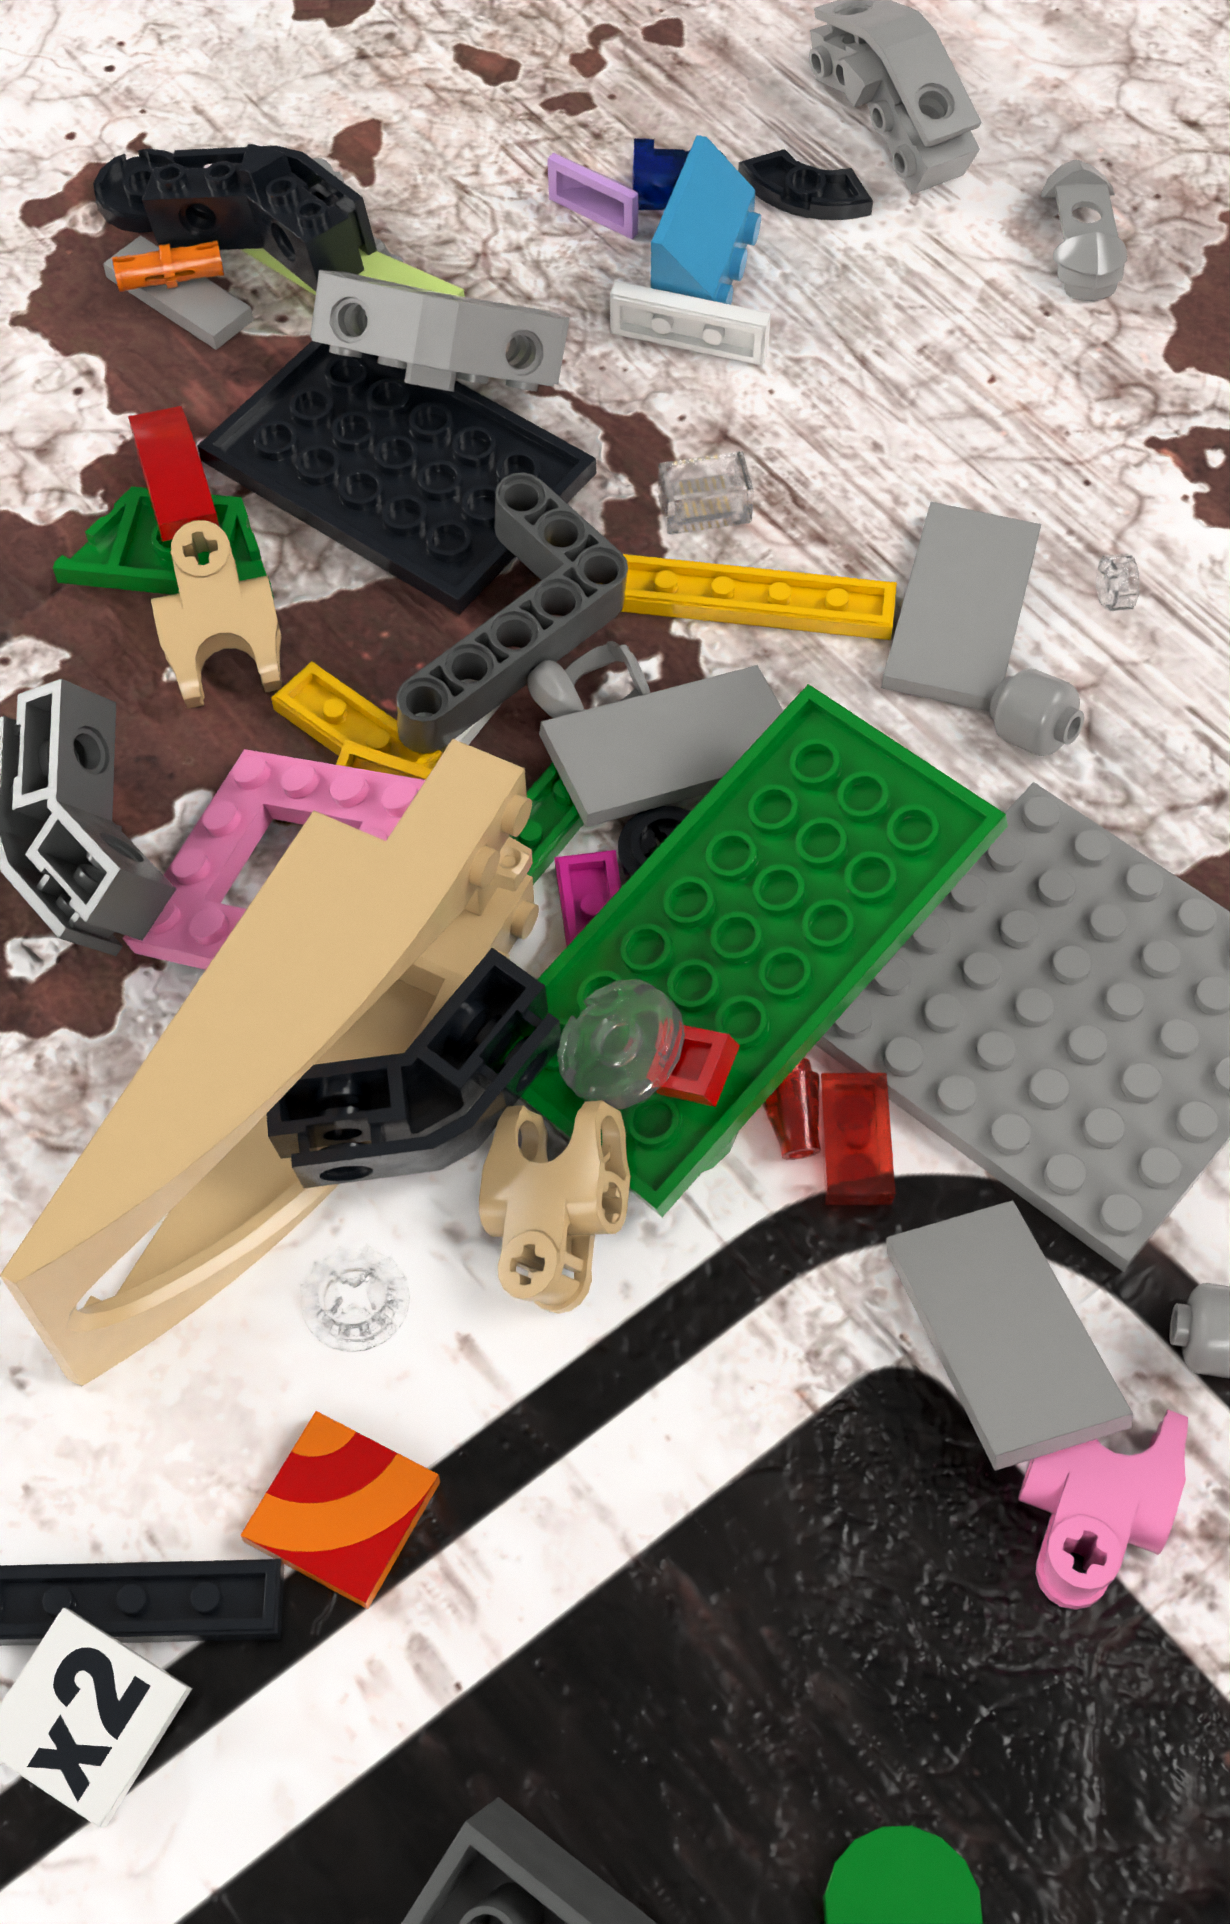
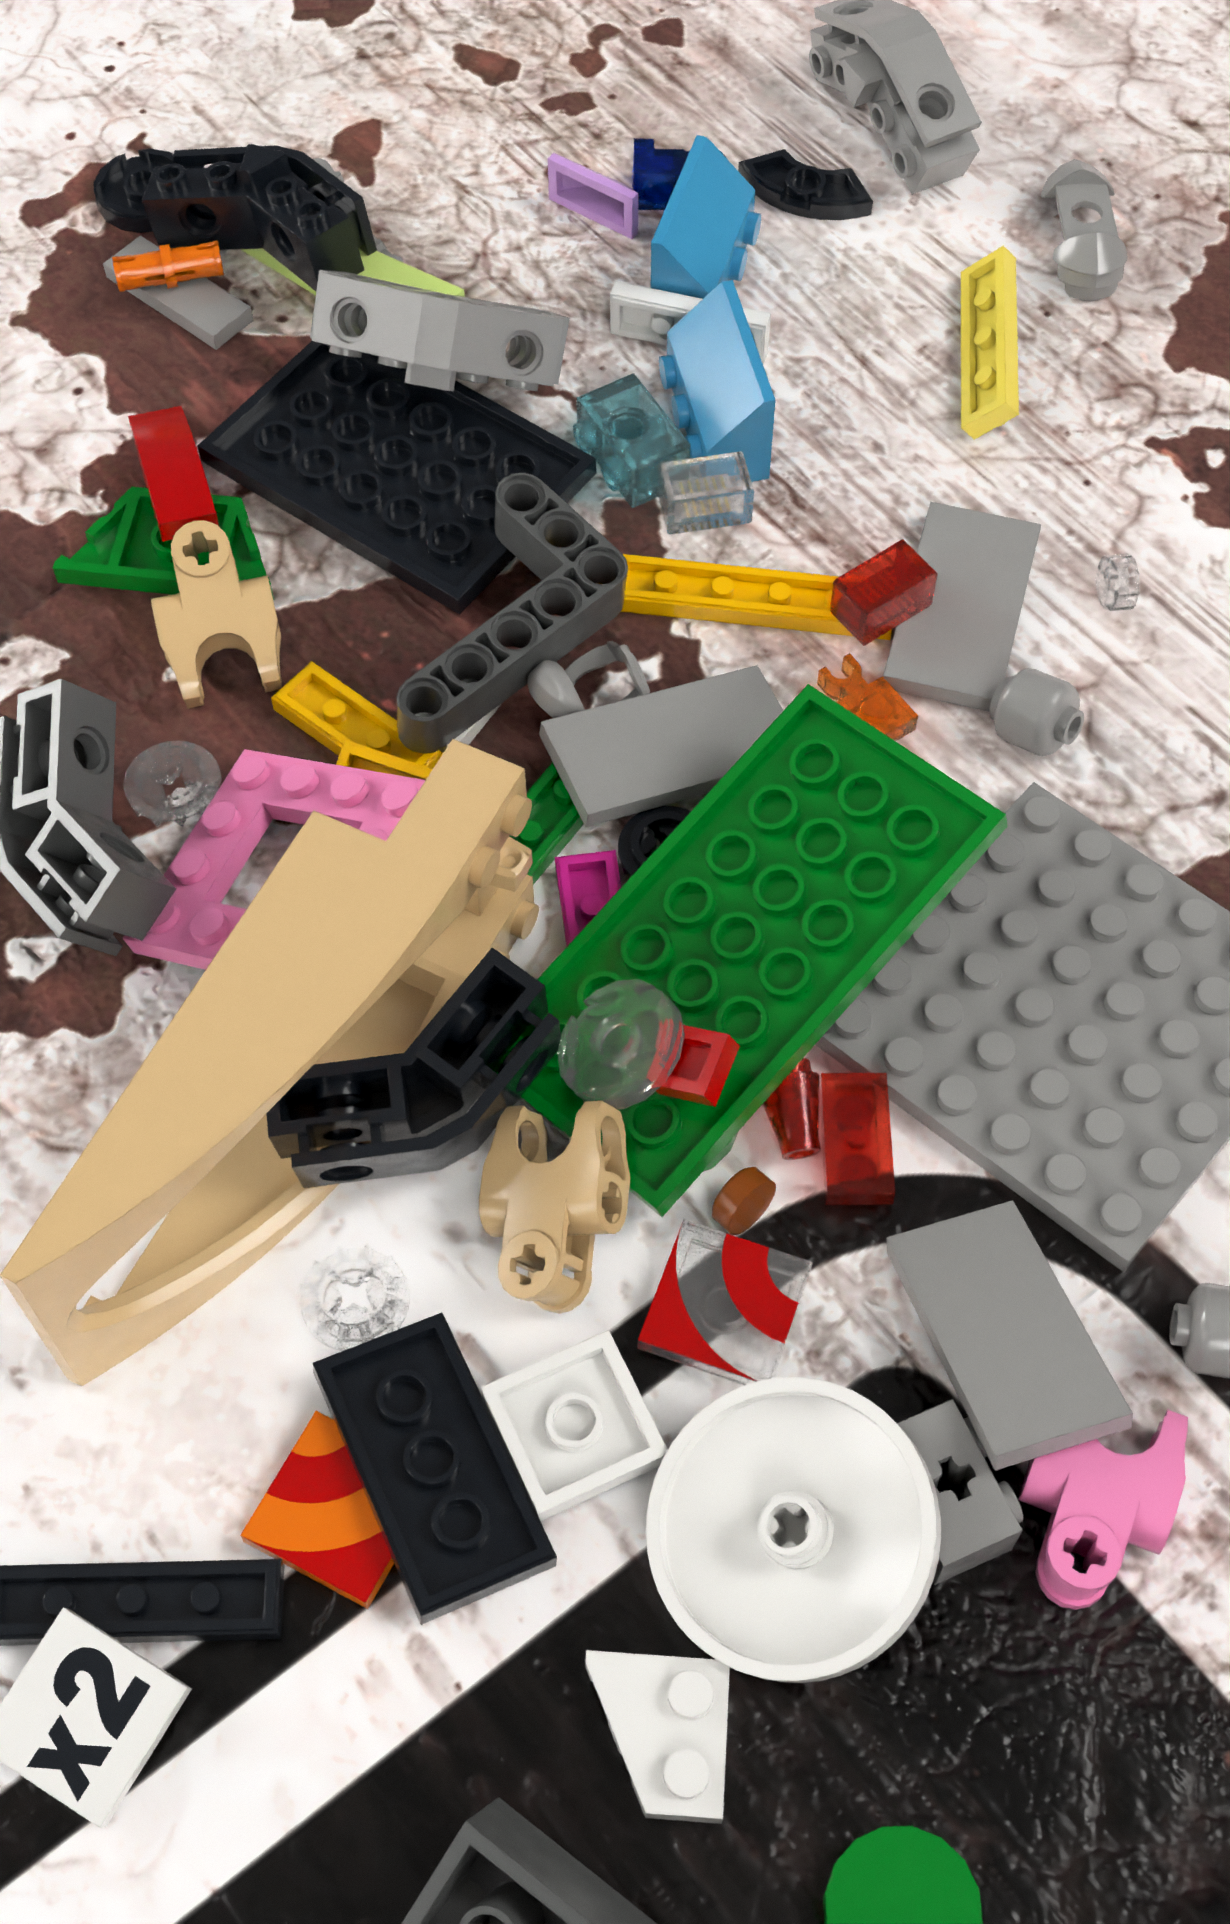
none -> clear gear [124,741,222,828]
none -> black tile [312,1312,557,1625]
none -> white plate [480,1329,668,1521]
none -> clear light blue brick [573,373,691,508]
none -> white wing [585,1650,730,1824]
none -> tile [638,1219,813,1385]
none -> white dish [646,1377,941,1683]
none -> dark azure slope [659,280,775,490]
none -> dark orange tile [712,1167,776,1235]
none -> clear orange plate [817,653,918,741]
none -> clear red piece [830,539,938,646]
none -> light grey brick [897,1399,1023,1585]
none -> light yellow plate [961,246,1019,440]

